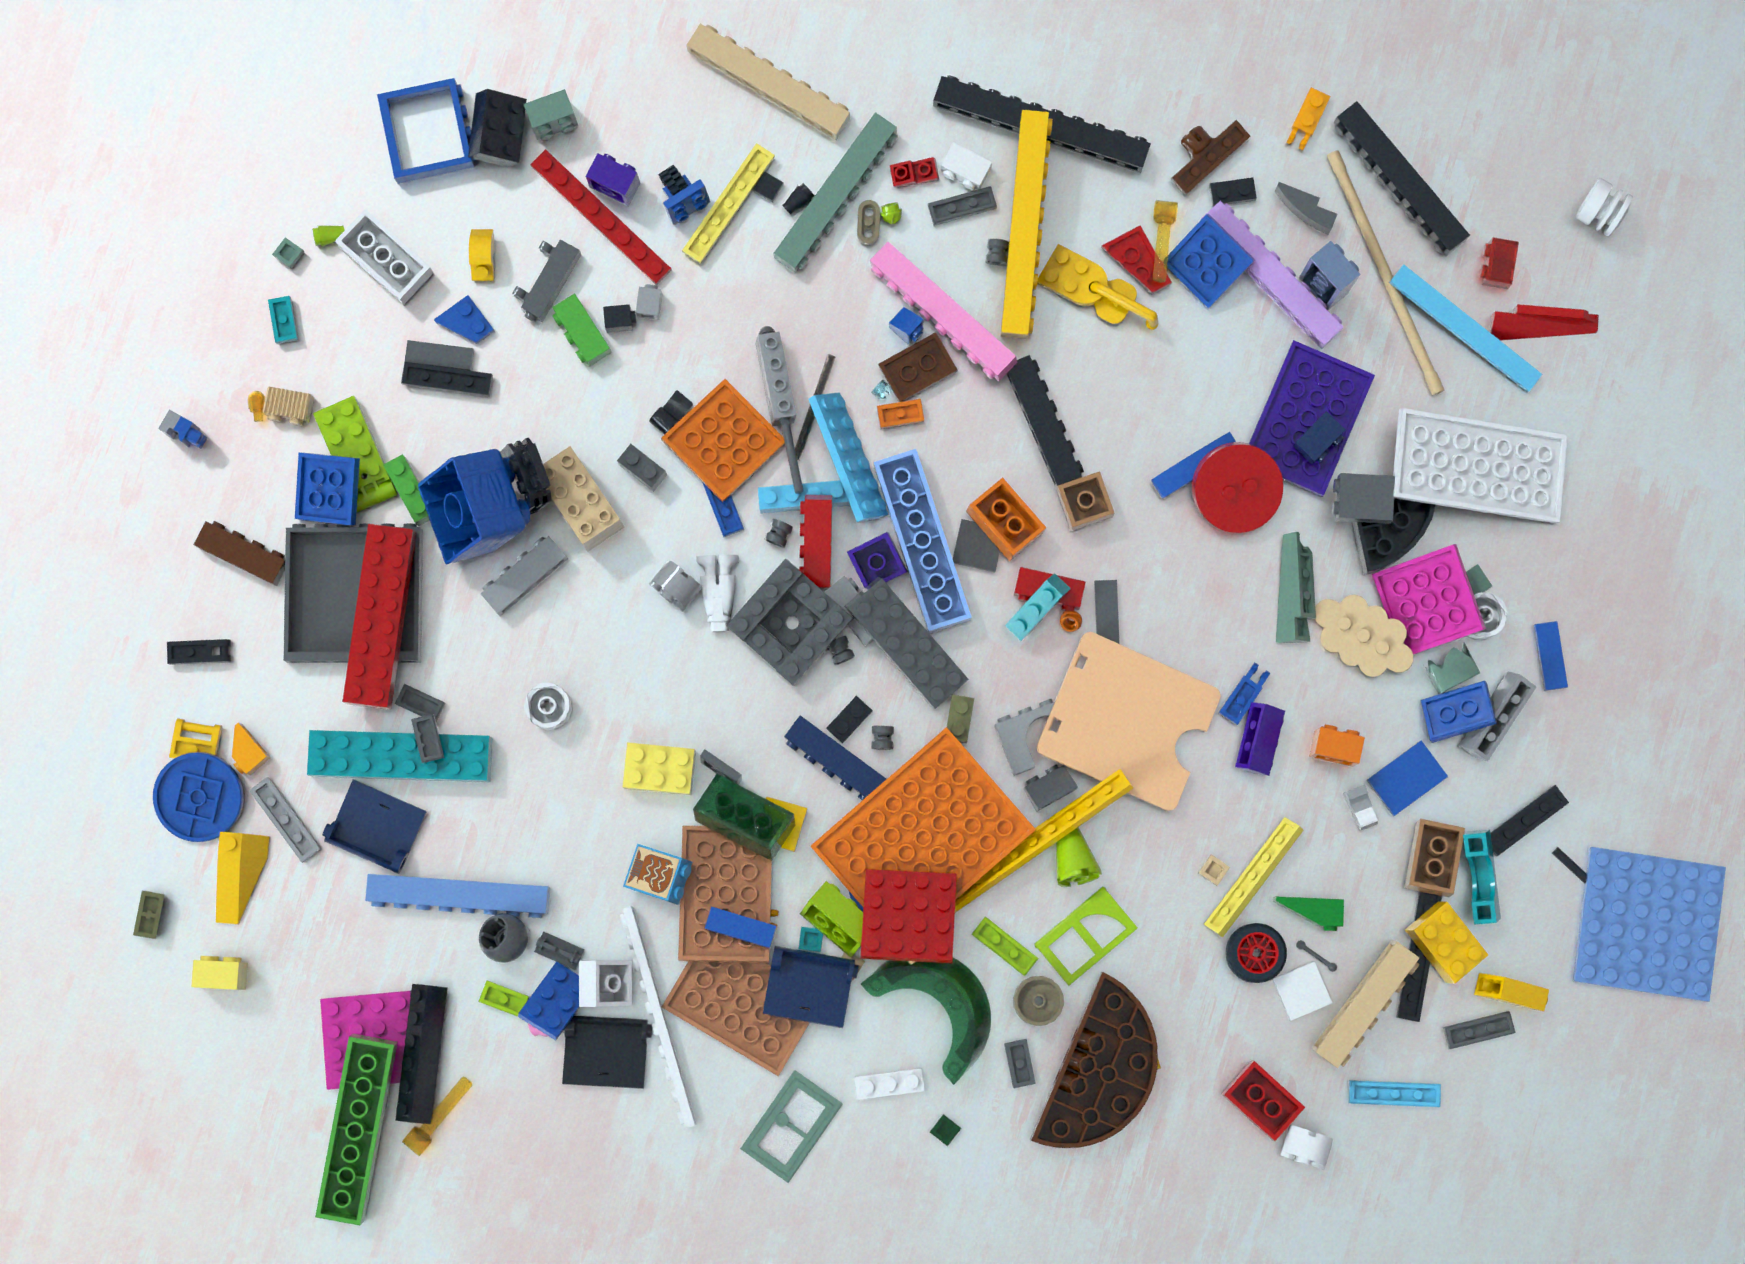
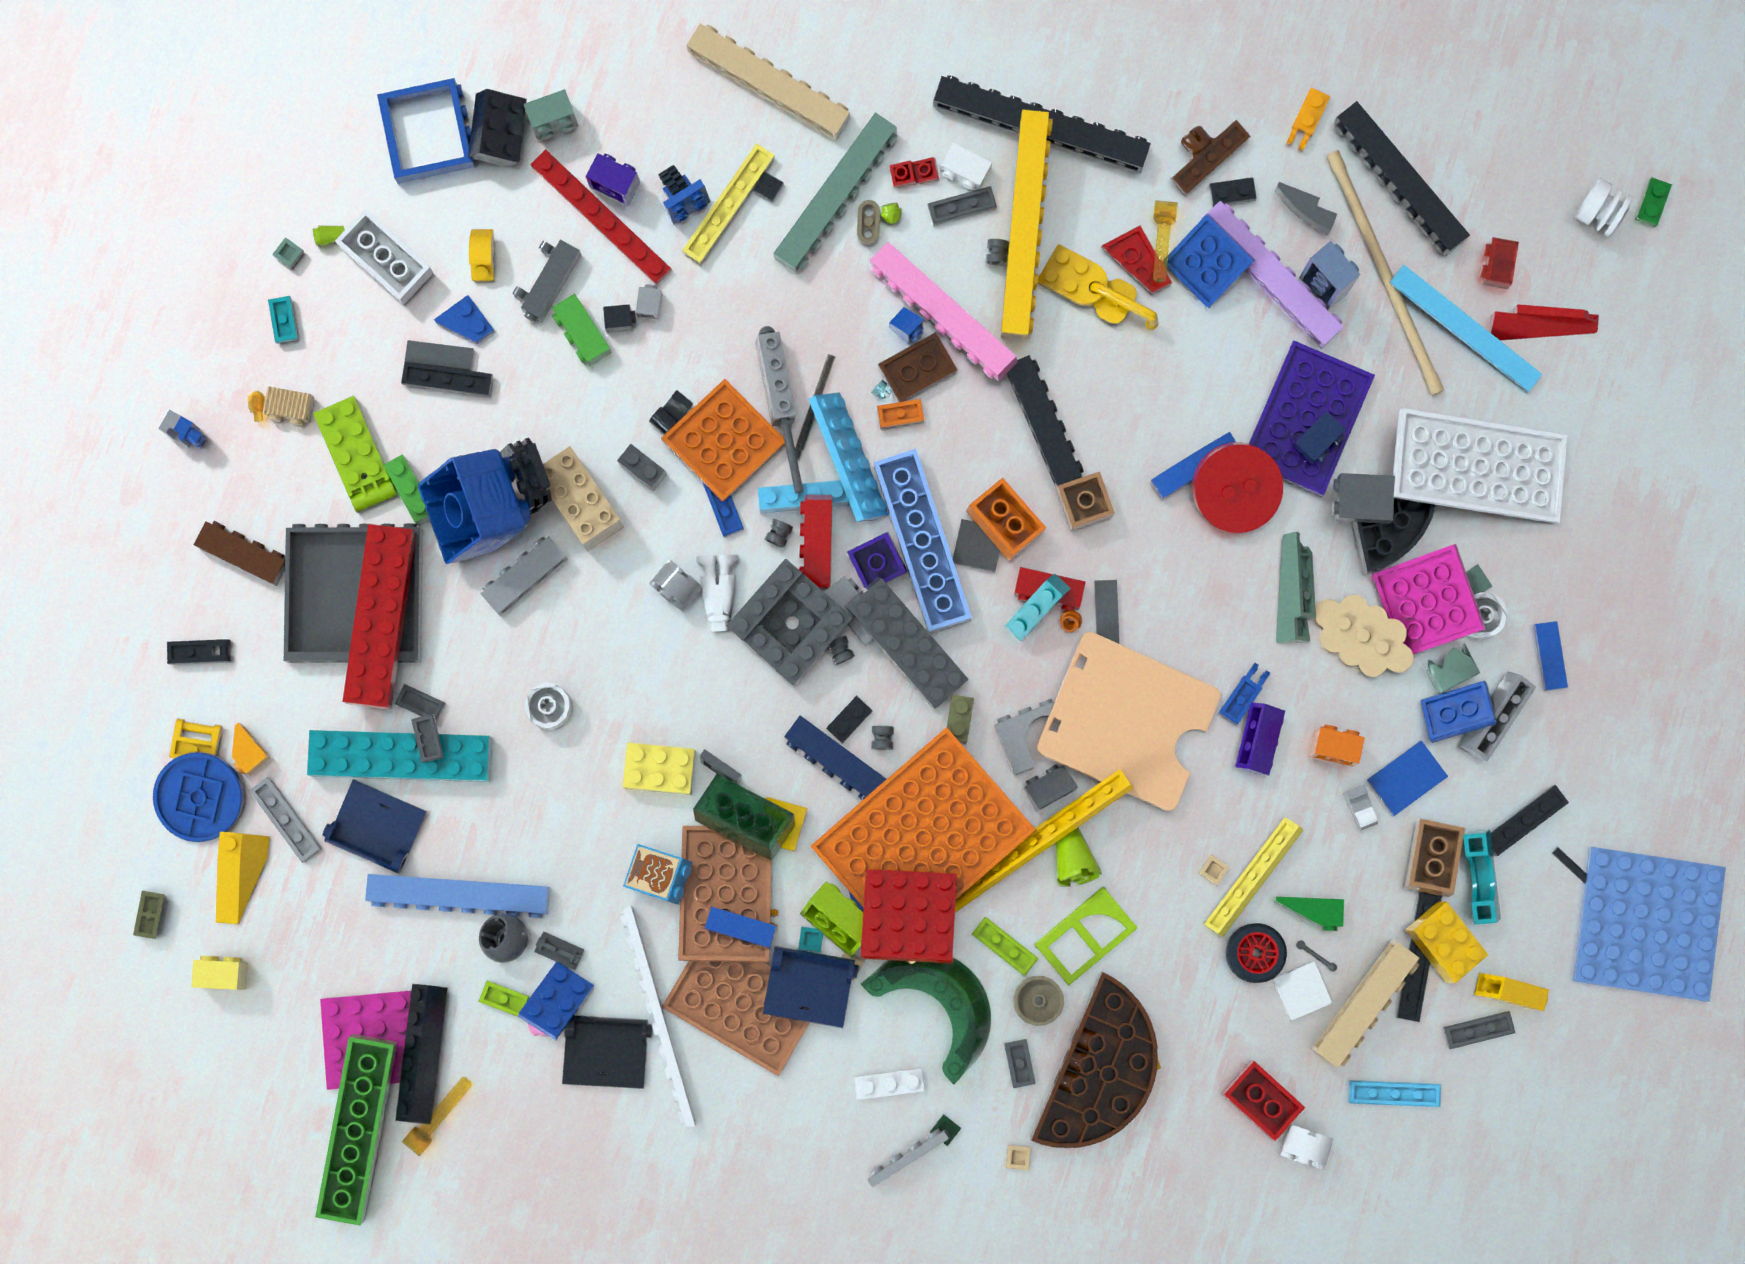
blue plate [295,452,360,525] -> none
white brick [579,960,632,1007] -> none
sand green door [740,1070,843,1183] -> none
black cone [782,183,815,215] -> none
none -> light grey plate [868,1128,950,1187]
none -> tan tile [1006,1145,1031,1170]
none -> green plate [1635,177,1672,227]

